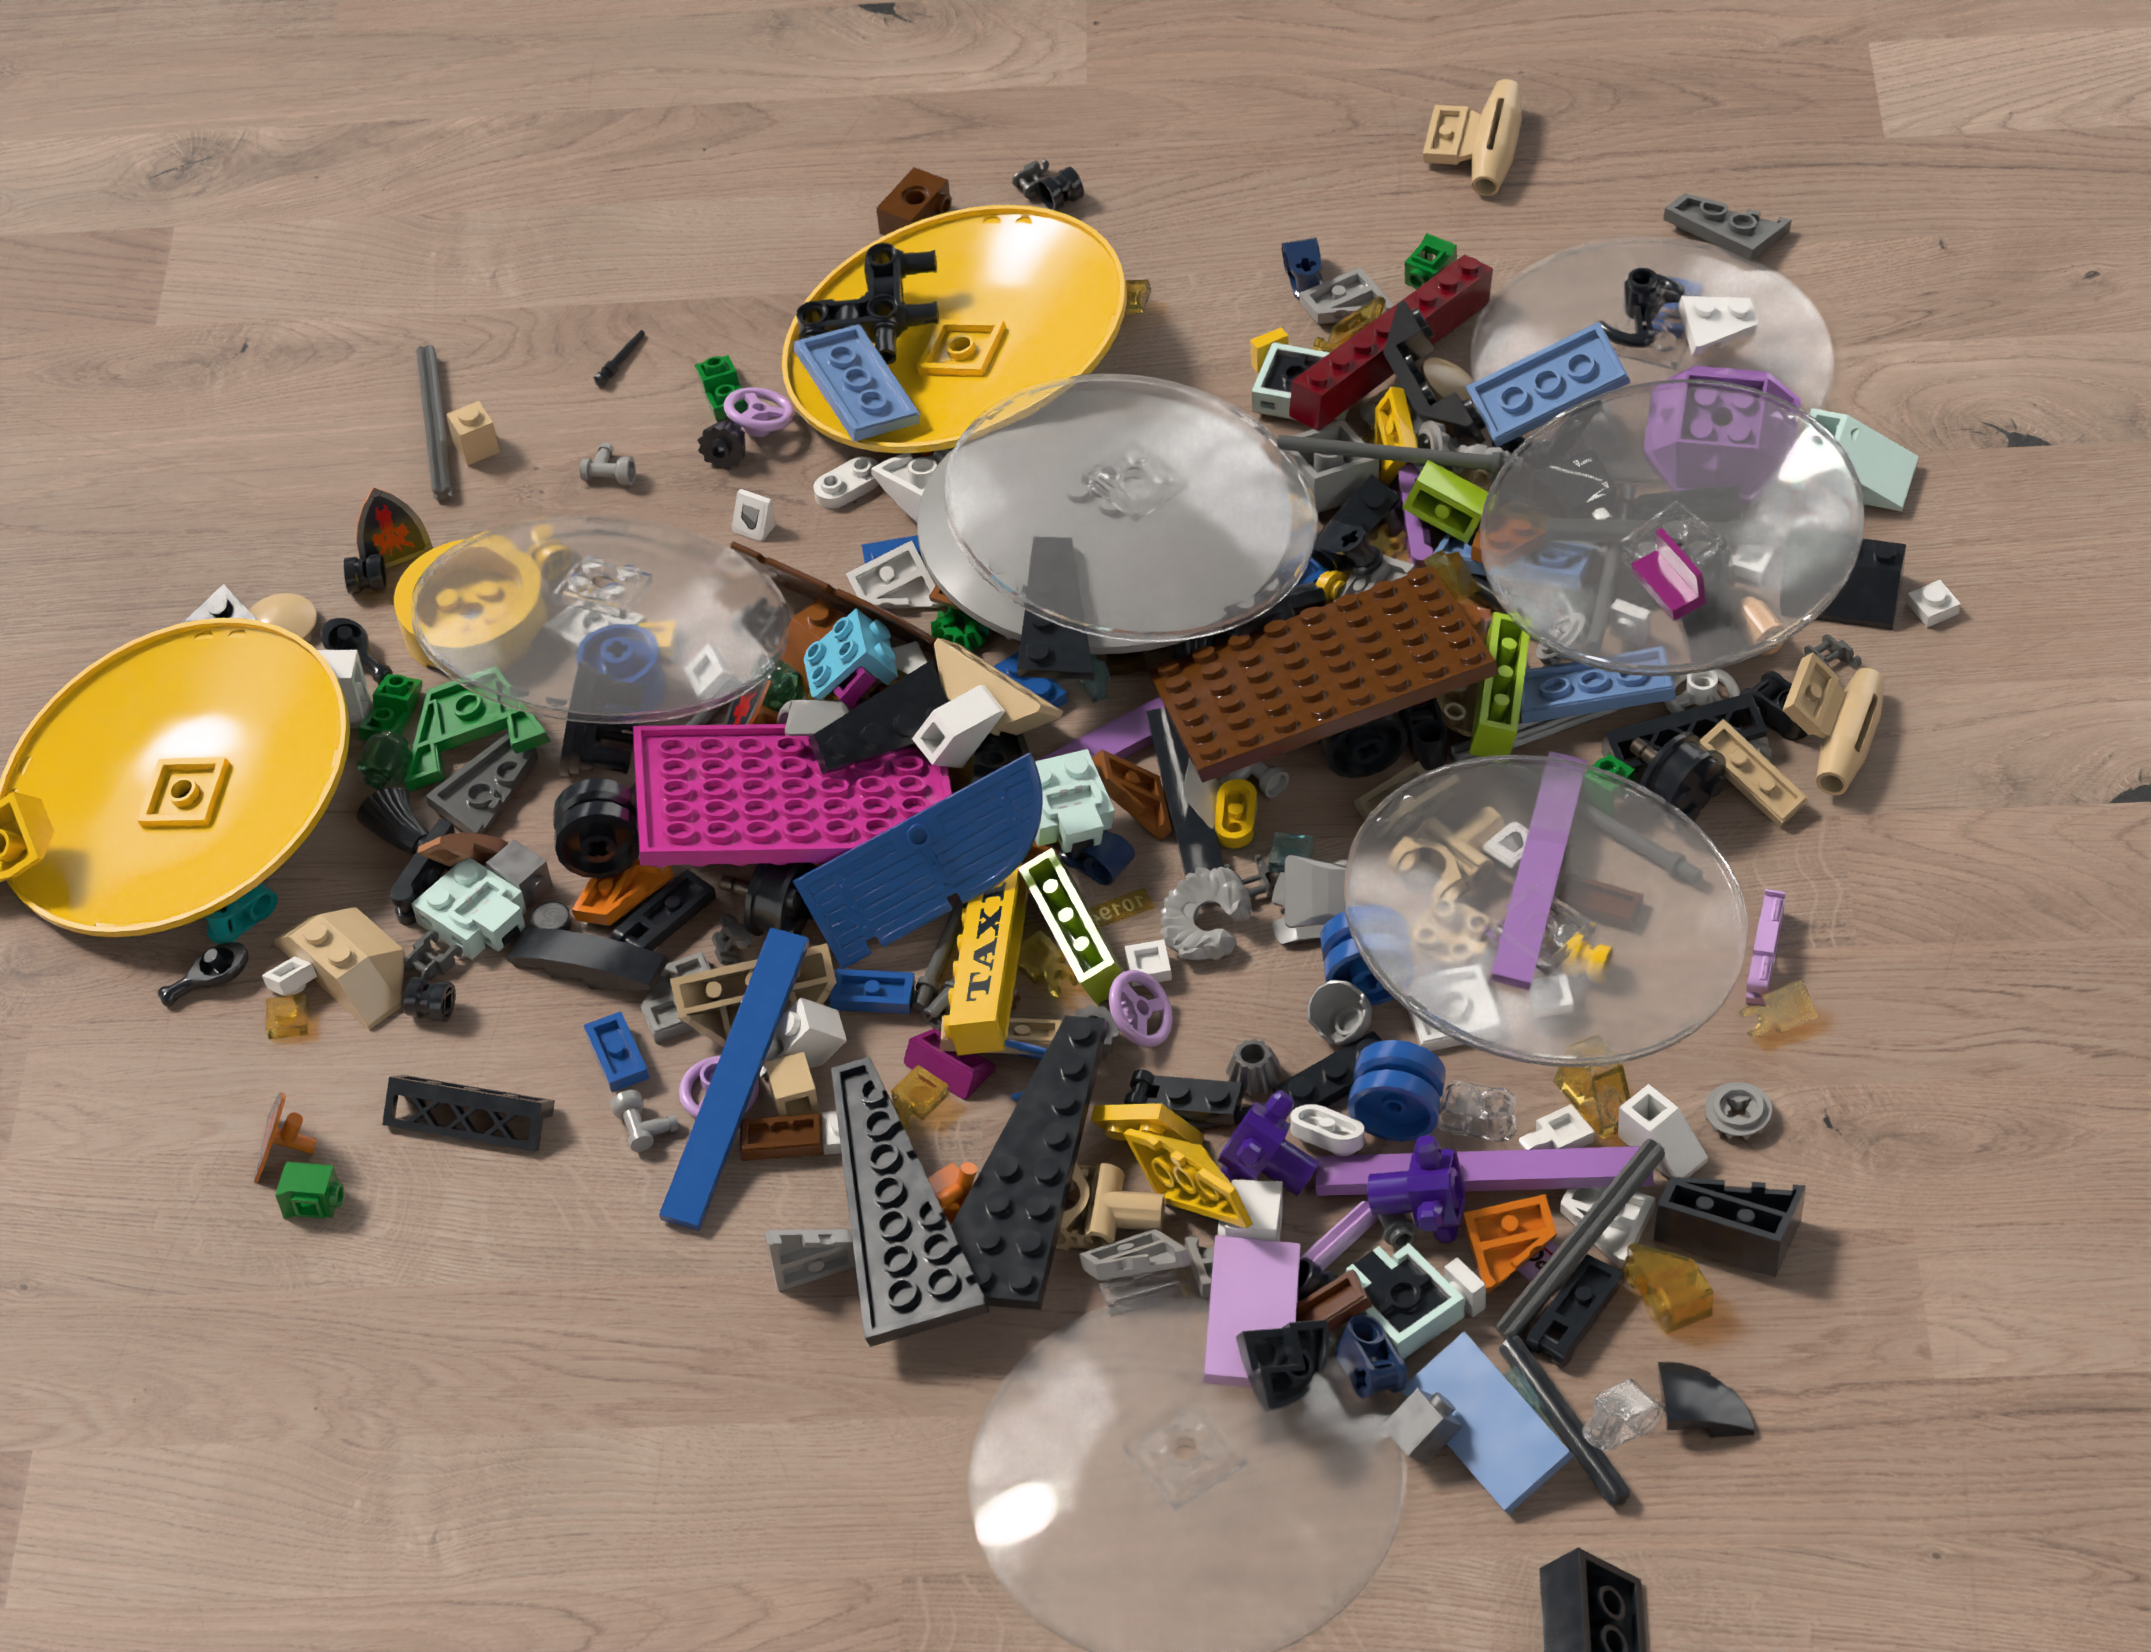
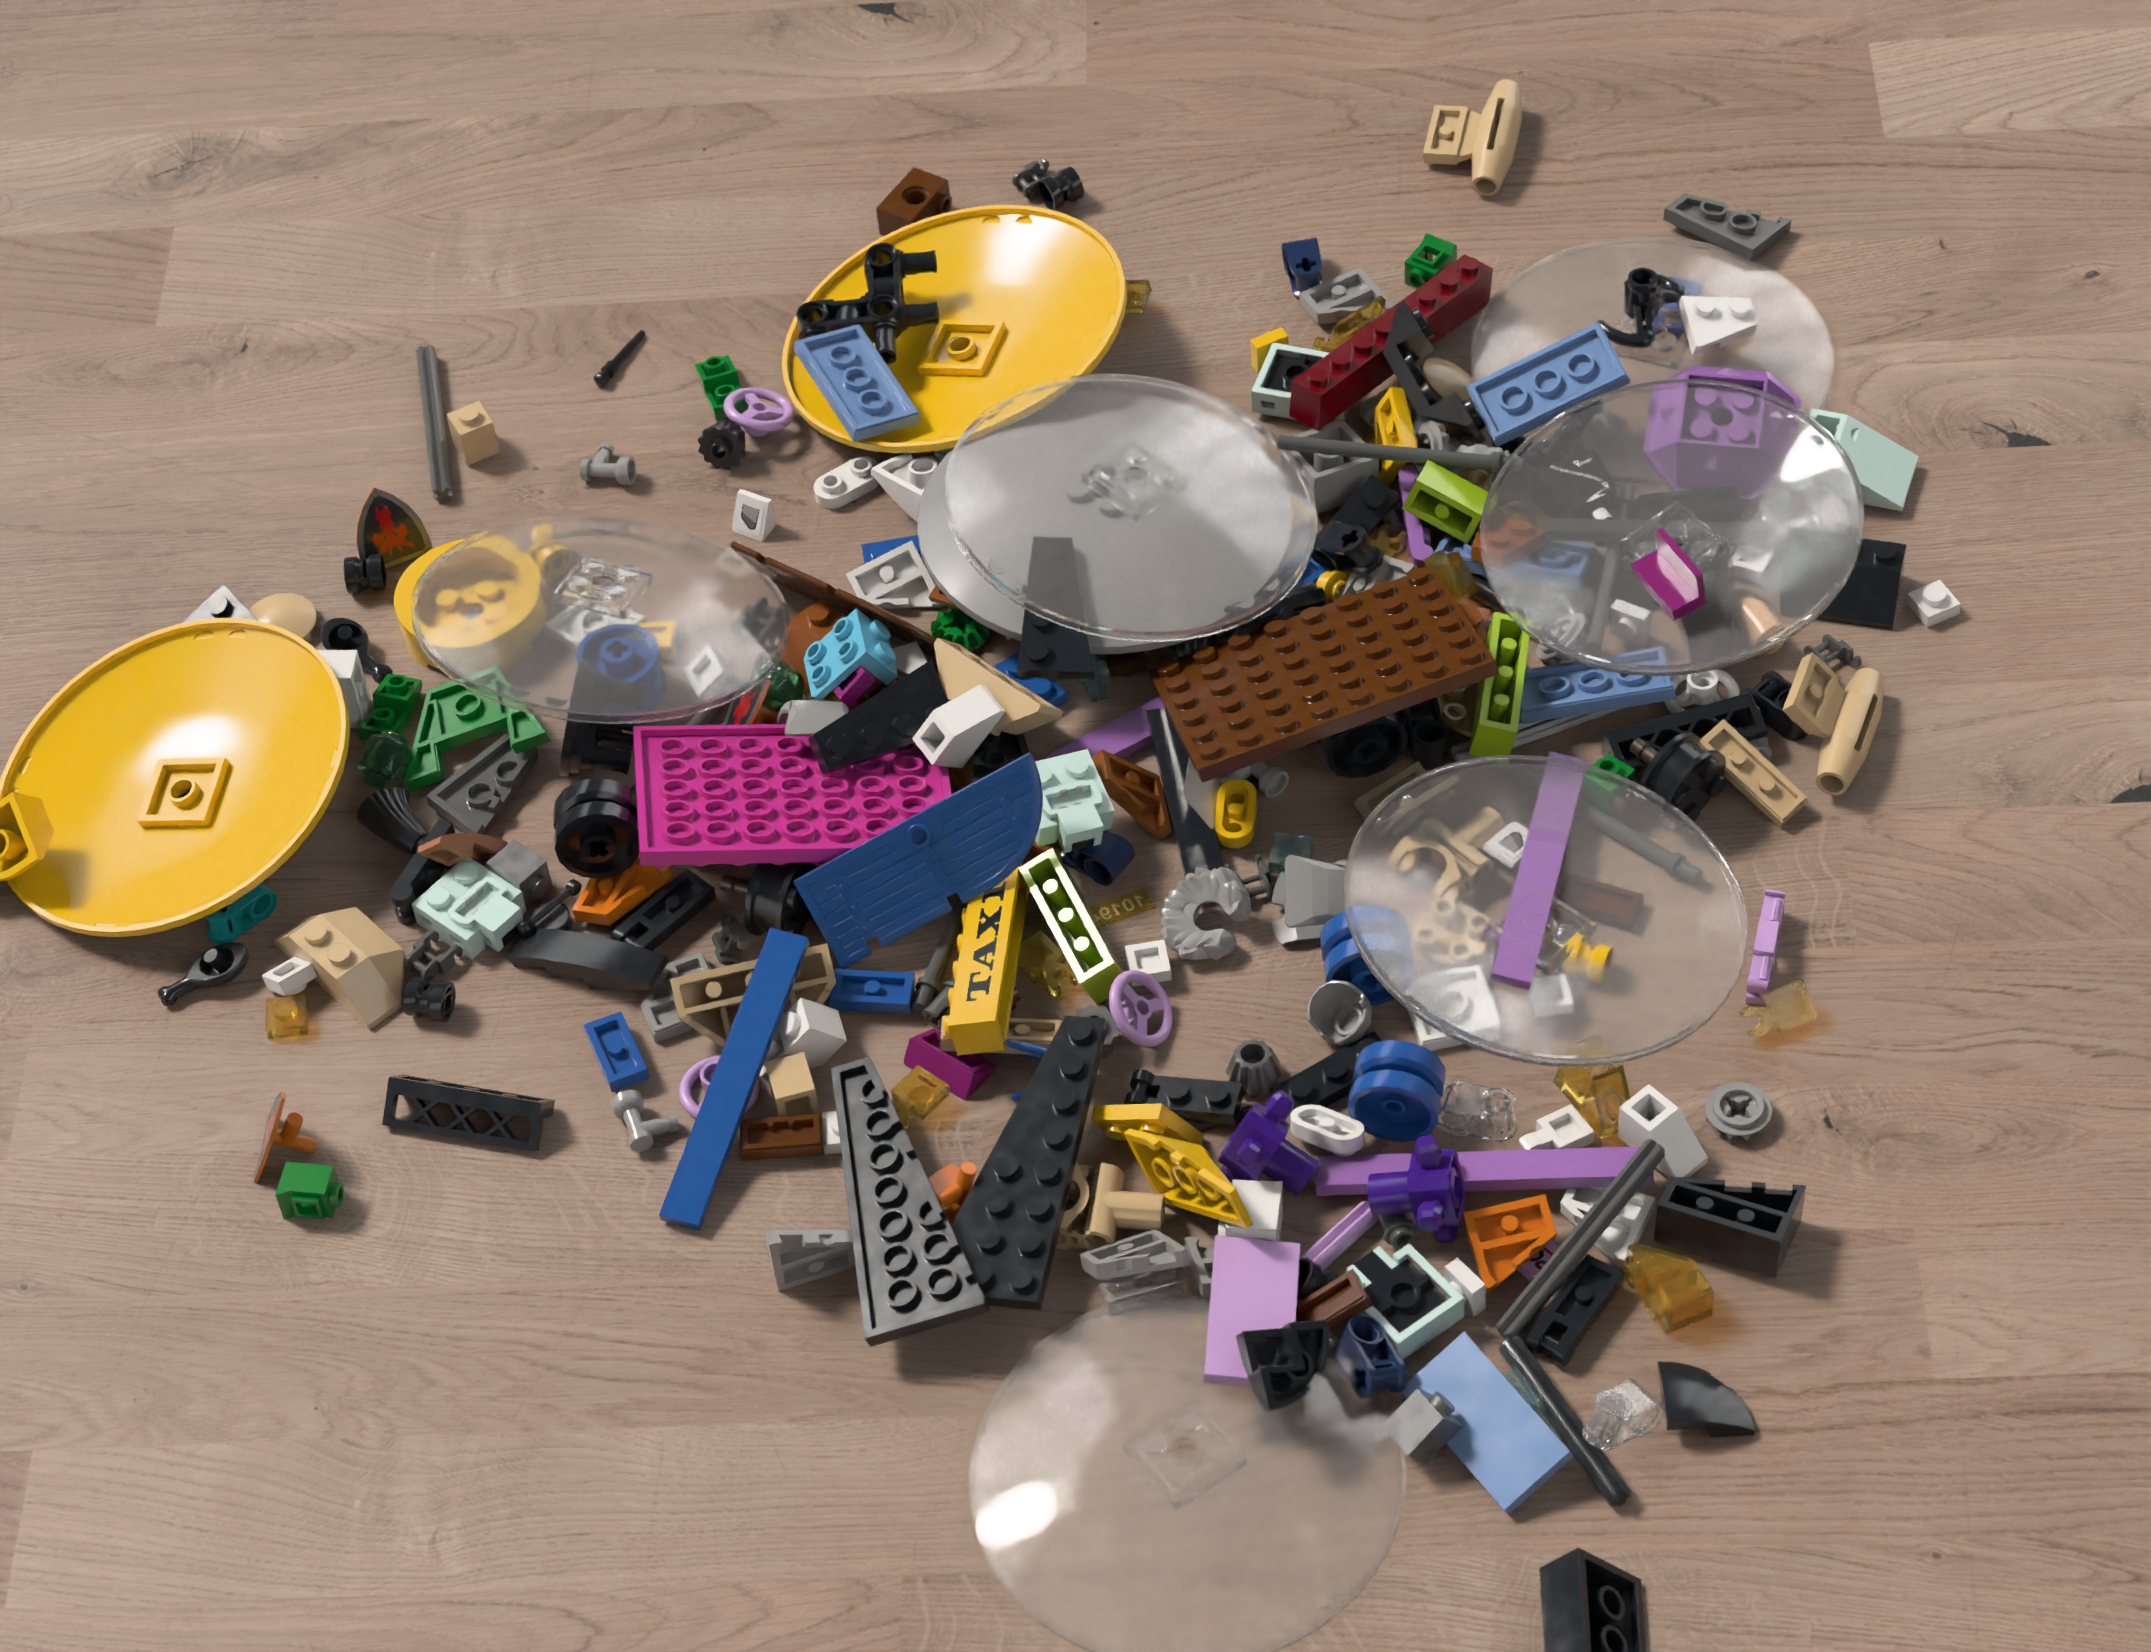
none -> black hinge [517,879,582,935]

